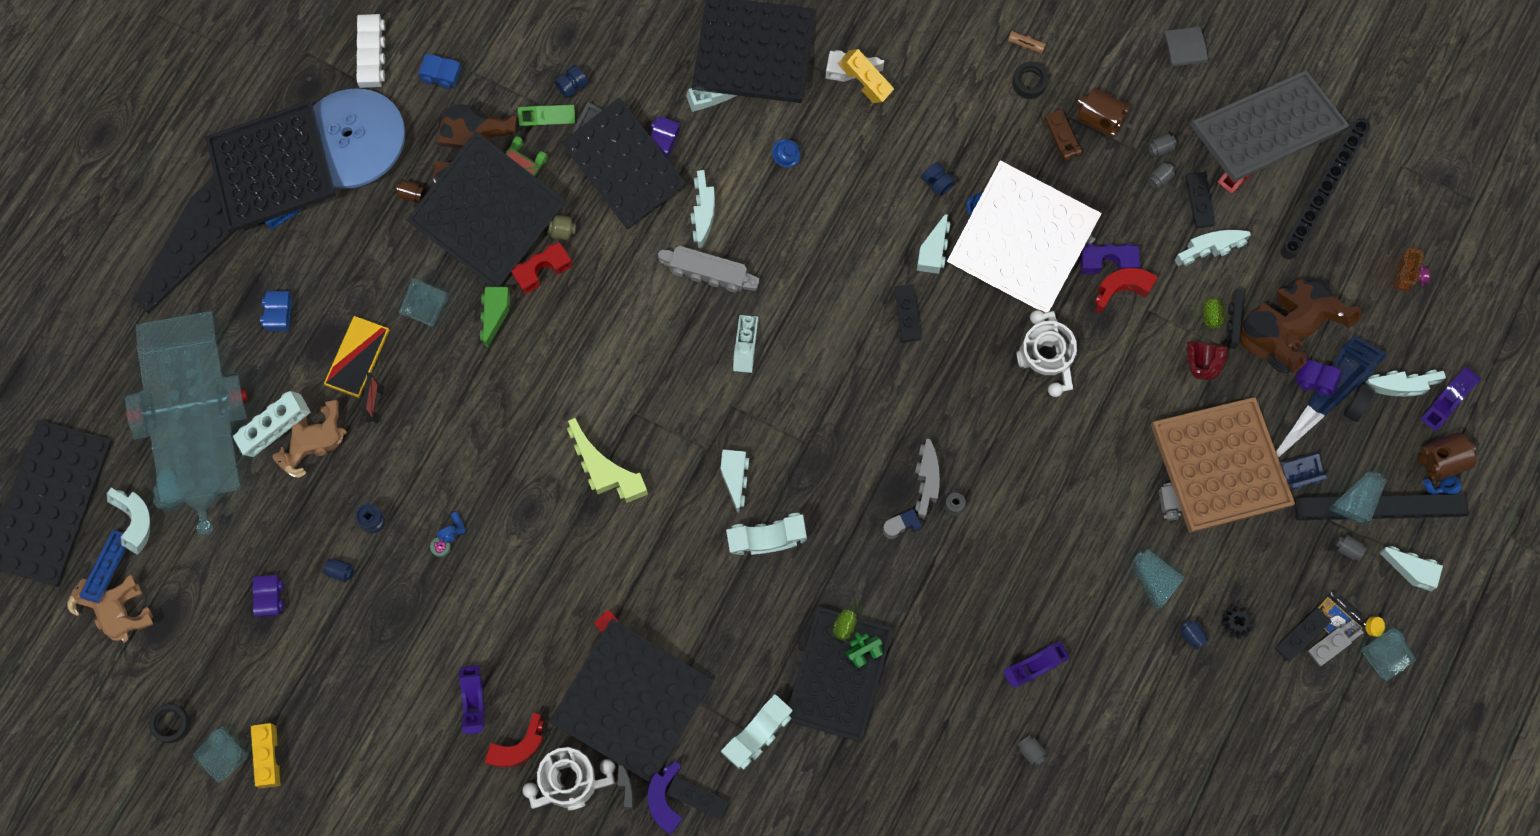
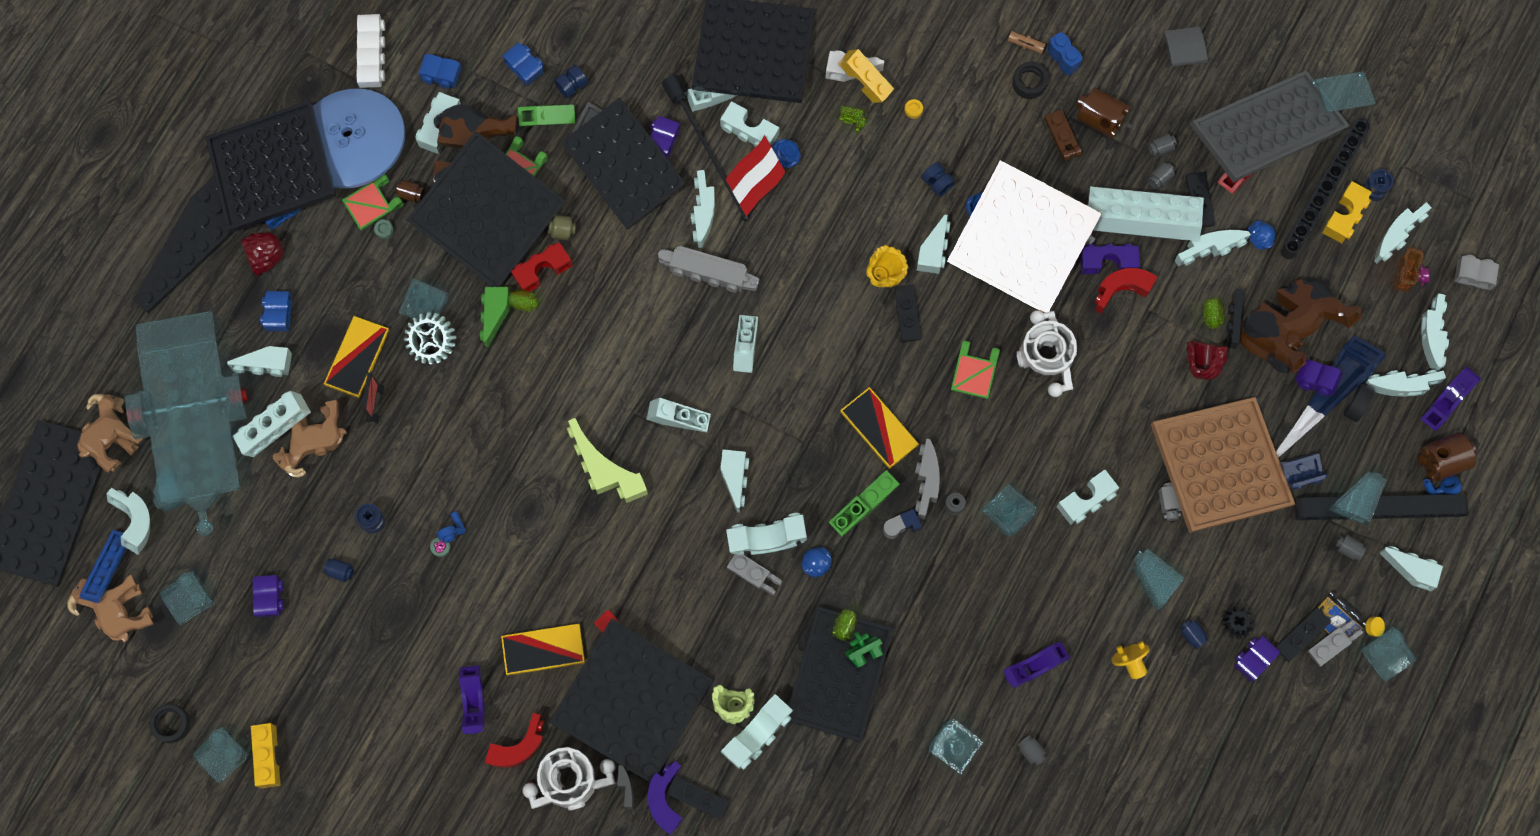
none -> medium nougat animal [77,394,146,473]
none -> clear light blue slope [160,570,214,626]
none -> light aqua slope [227,346,292,377]
none -> dark red hair [241,233,284,276]
none -> flag [342,174,404,231]
none -> sand green tile [374,219,394,239]
none -> light aqua gear [404,312,456,364]
none -> light aqua arch [416,92,461,154]
none -> tile [501,624,585,676]
none -> blue brick [502,42,544,86]
none -> clear neon green brick [509,290,538,312]
none -> light aqua slope [646,398,711,432]
none -> flag [661,74,786,221]
none -> yellowish green hair [712,685,755,724]
none -> light aqua arch [720,101,779,147]
none -> light grey hinge [727,554,782,595]
none -> blue hair [801,547,832,577]
none -> bright green slope [829,470,900,536]
none -> clear neon green bracket [840,106,866,134]
none -> tile [840,387,919,469]
none -> yellow hair [866,245,908,288]
none -> yellow tile [904,99,923,119]
none -> clear light blue slope [929,719,984,775]
none -> coral flag [951,341,1000,399]
none -> clear light blue slope [981,483,1037,536]
none -> blue brick [1047,32,1082,76]
none -> light aqua arch [1057,470,1119,525]
none -> light aqua brick [1088,186,1204,241]
none -> yellow piece [1112,641,1149,679]
none -> dark purple brick [1234,636,1280,683]
none -> blue hair [1247,221,1276,250]
none -> clear light blue piece [1313,71,1376,113]
none -> yellow arch [1322,181,1372,244]
none -> dark blue wheel [1363,169,1394,201]
none -> light aqua slope [1374,202,1431,264]
none -> light aqua slope [1421,293,1449,372]
none -> light grey brick [1454,255,1499,290]

